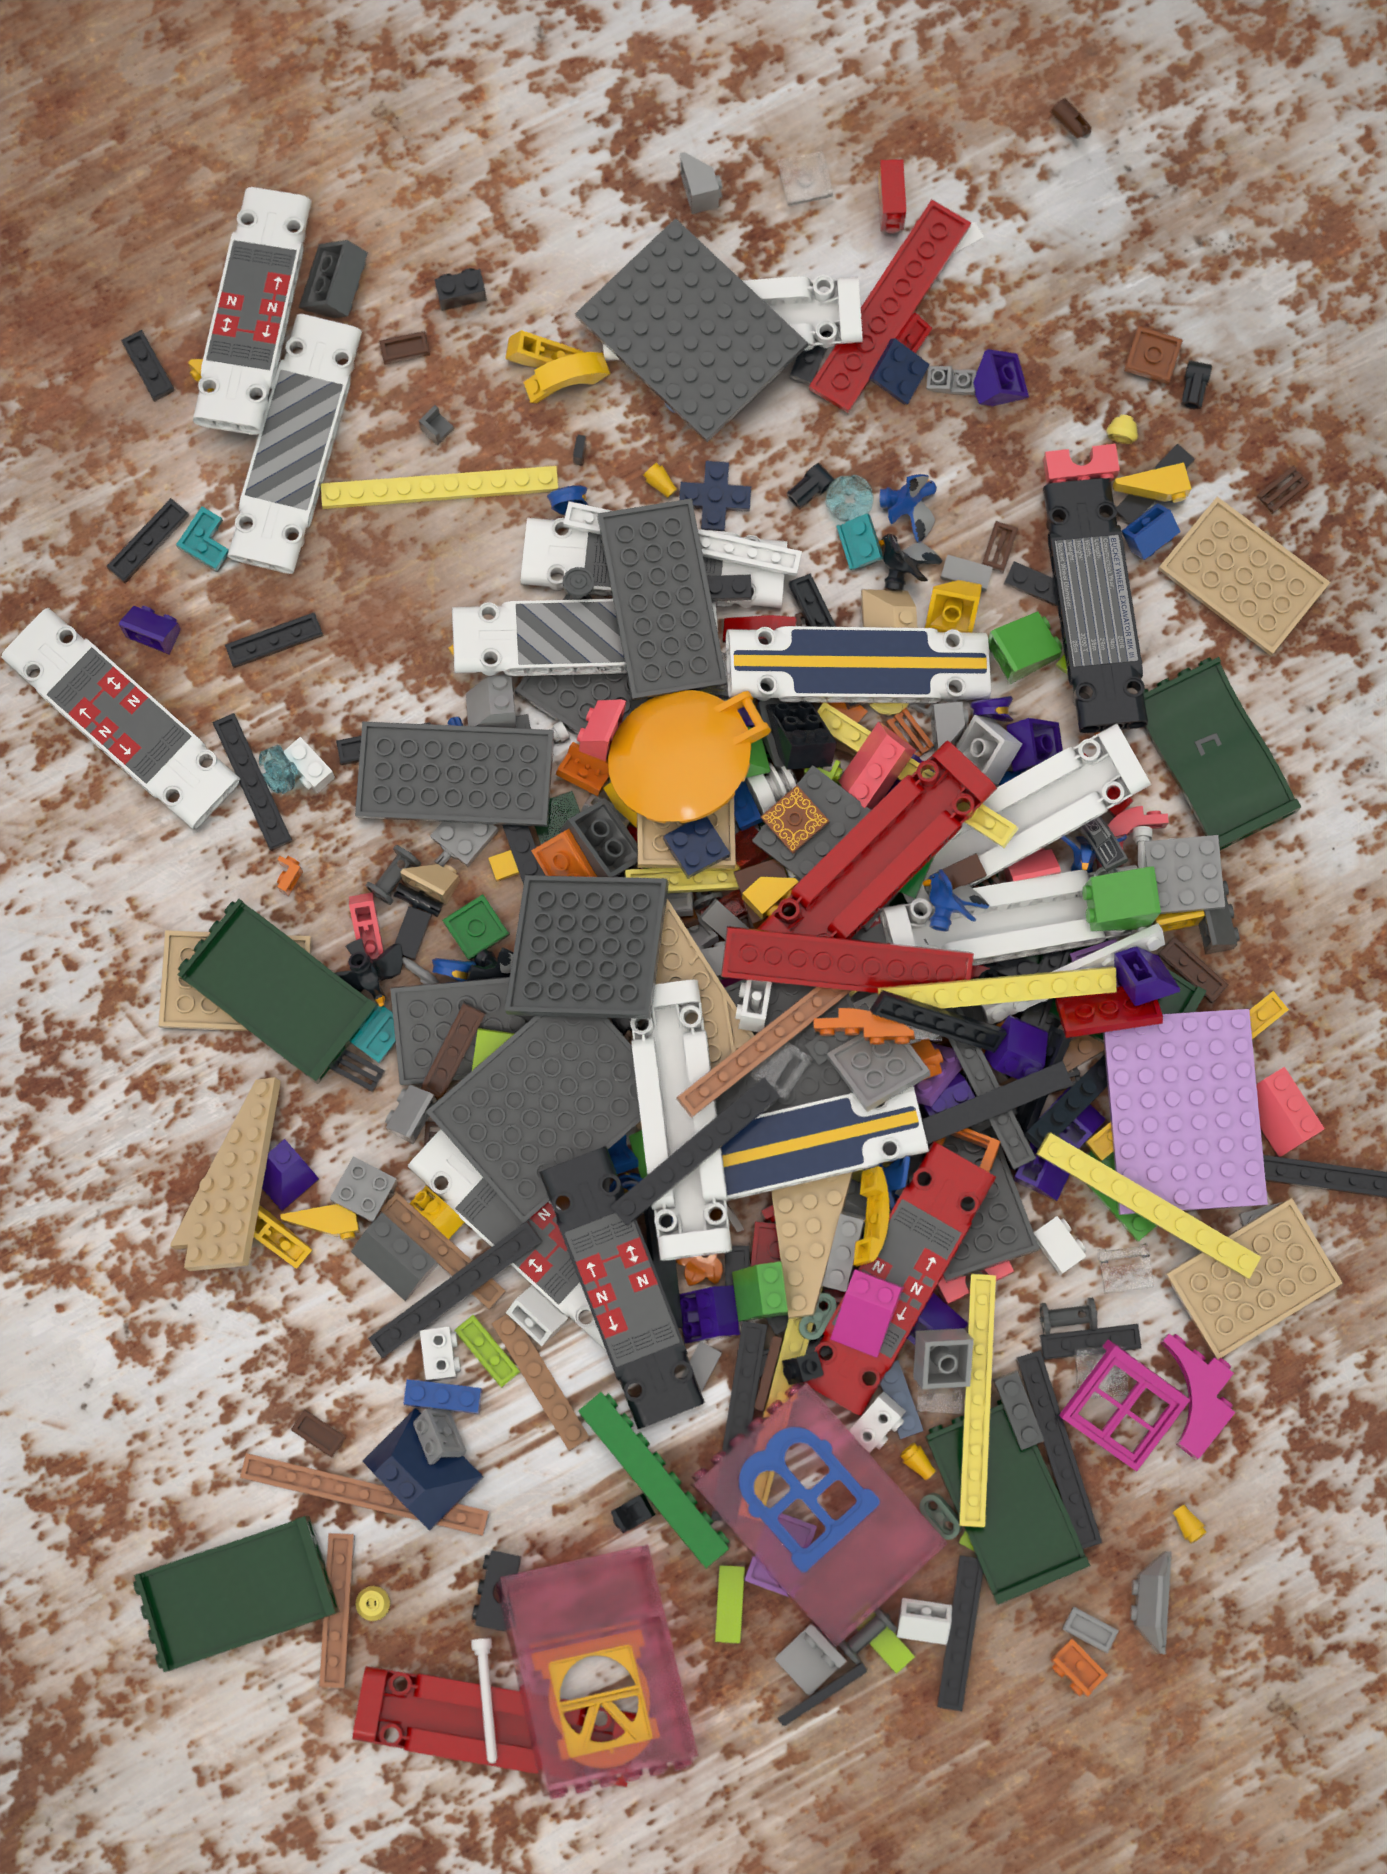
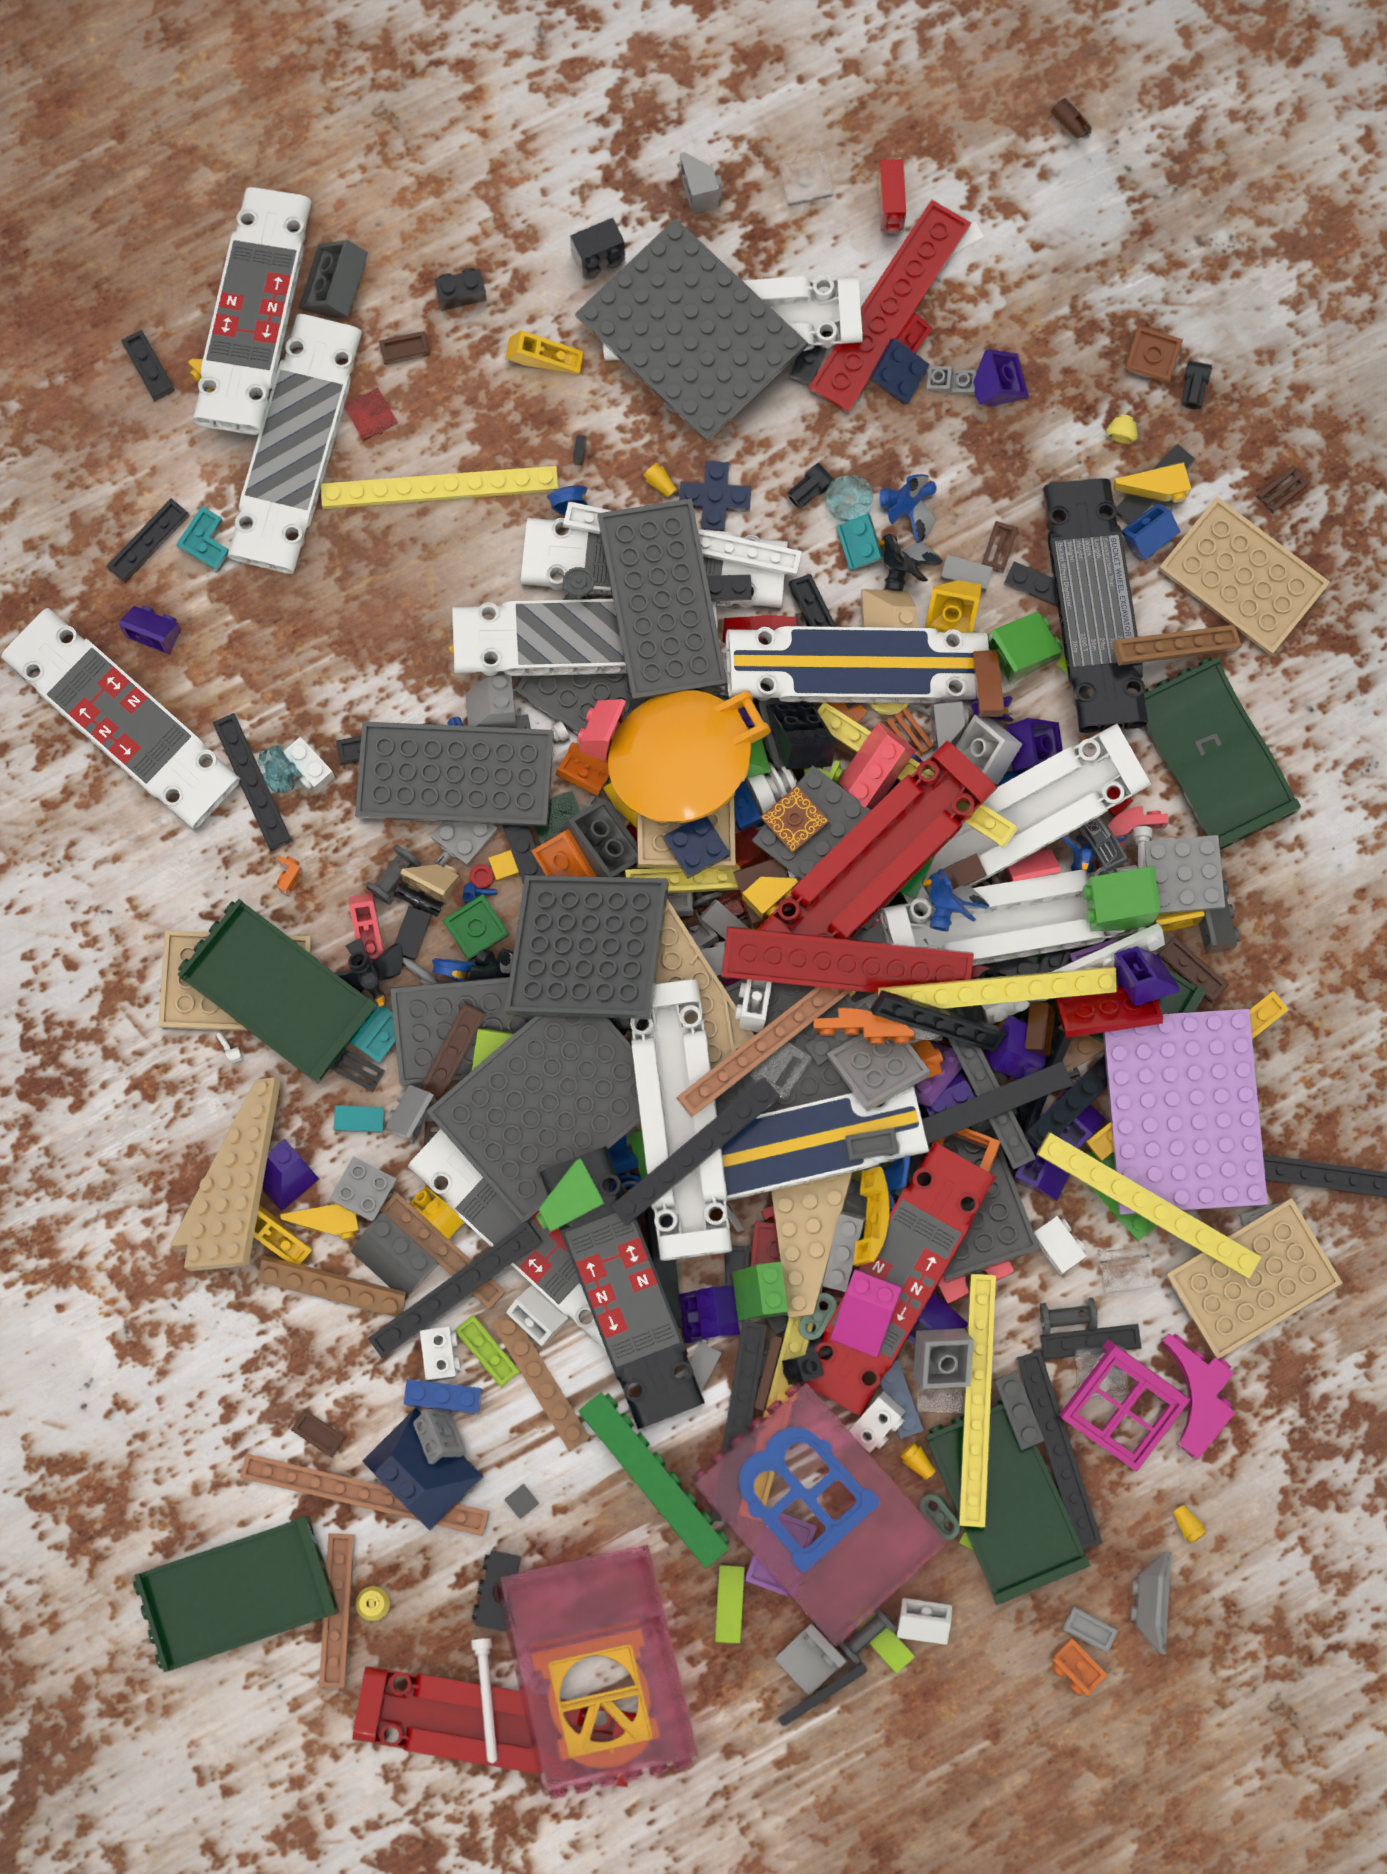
black tile [225,612,323,668] -> none
dark grey panel [419,405,454,446] -> none
yellow arch [523,352,610,404] -> none
black bracket [611,1493,656,1533] -> none
orange plate [676,1254,723,1286] -> none
black plate [937,1555,983,1711] -> none
coral arch [1043,444,1120,484] -> none
coral slope [1256,1067,1325,1157] -> none
none -> white hand [216,1032,242,1063]
none -> medium nougat plate [257,1256,407,1317]
none -> teal tile [334,1105,385,1133]
none -> clear red piece [344,388,398,441]
none -> blue hand [462,883,497,902]
none -> red tile [470,864,494,889]
none -> dark grey tile [504,1484,539,1519]
none -> bright green slope [536,1158,604,1232]
none -> black brick [570,217,625,277]
none -> dark grey tile [845,1128,899,1162]
none -> dark orange slope [973,650,1004,718]
none -> reddish brown slope [1025,1002,1056,1057]
none -> medium nougat plate [1111,625,1242,666]

